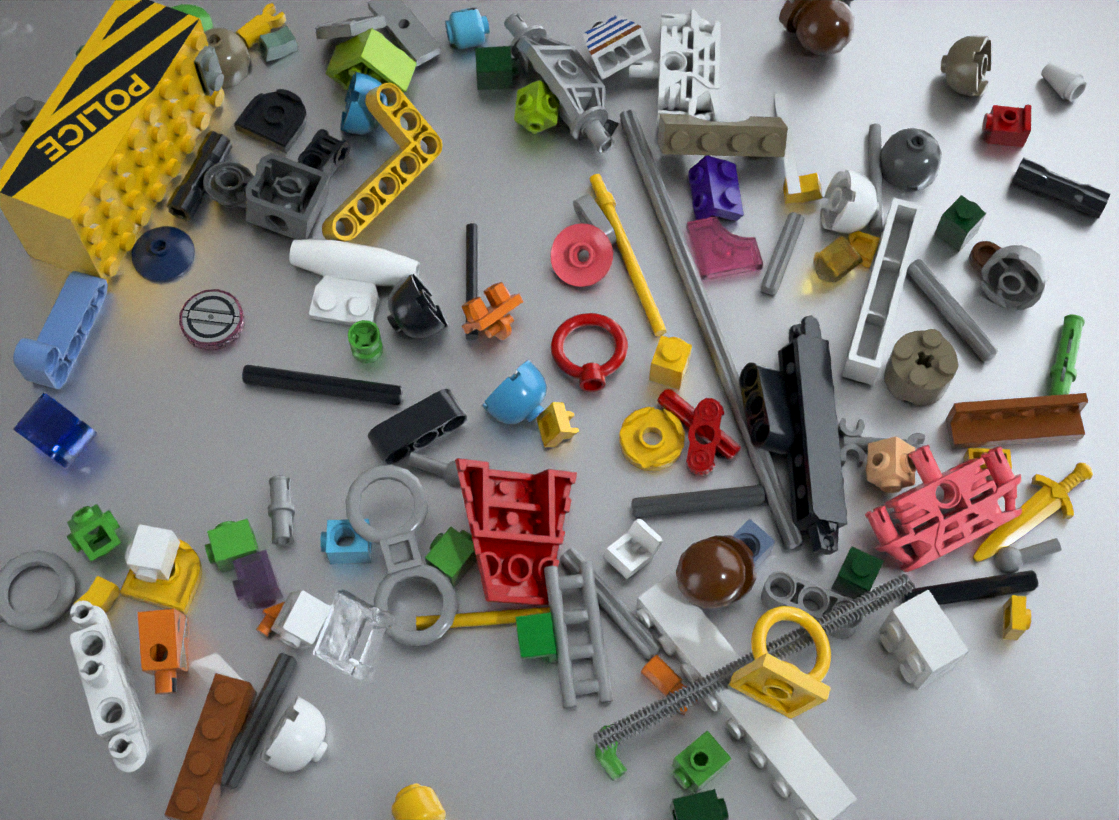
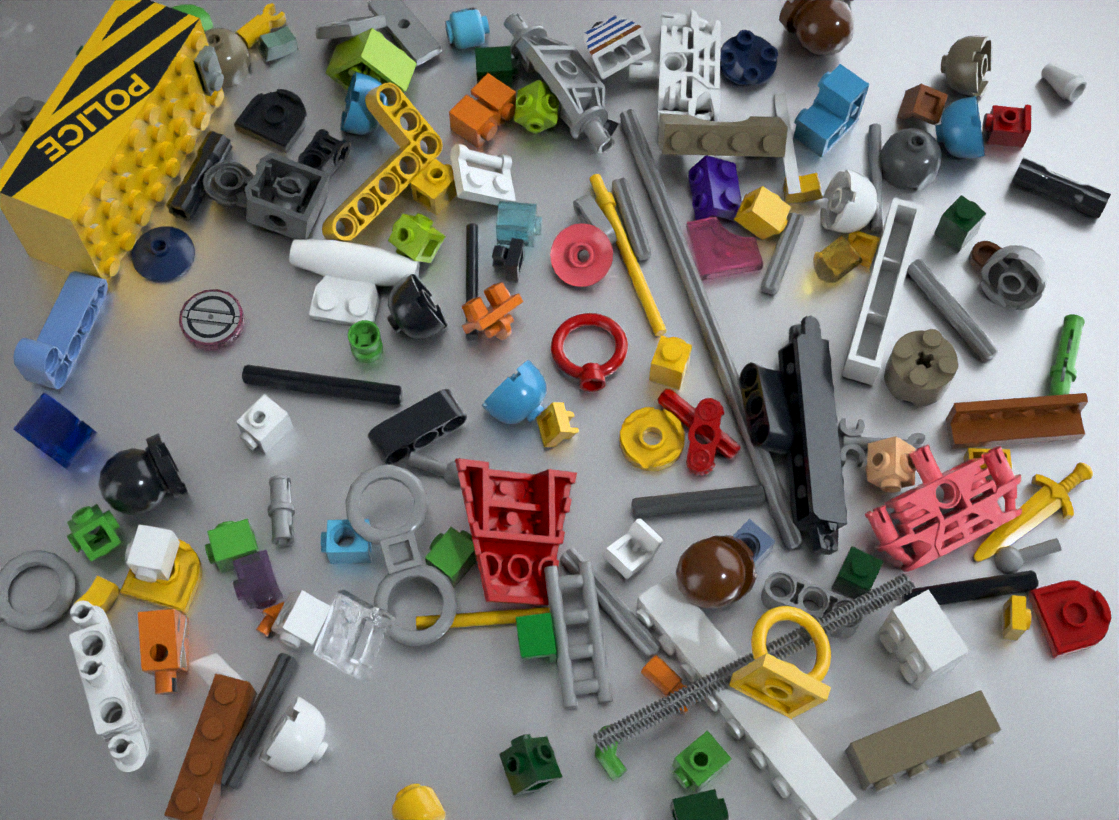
none -> black tile [99,433,188,515]
none -> white brick [236,394,293,455]
none -> lime brick [387,213,446,263]
none -> yellow brick [411,158,457,216]
none -> orange piece [449,73,516,148]
none -> white plate [450,144,516,208]
none -> black tile [492,238,525,283]
none -> clear light blue brick [496,201,542,247]
none -> dark green brick [499,734,562,796]
none -> light grey axle [612,178,651,261]
none -> dark blue dish [720,30,778,86]
none -> yellow brick [734,186,791,240]
none -> dark azure brick [793,64,869,157]
none -> dark tan brick [845,690,1002,792]
none -> dark orange panel [897,83,948,125]
none -> dark azure cylinder [935,96,985,159]
none -> red tile [1027,580,1112,658]

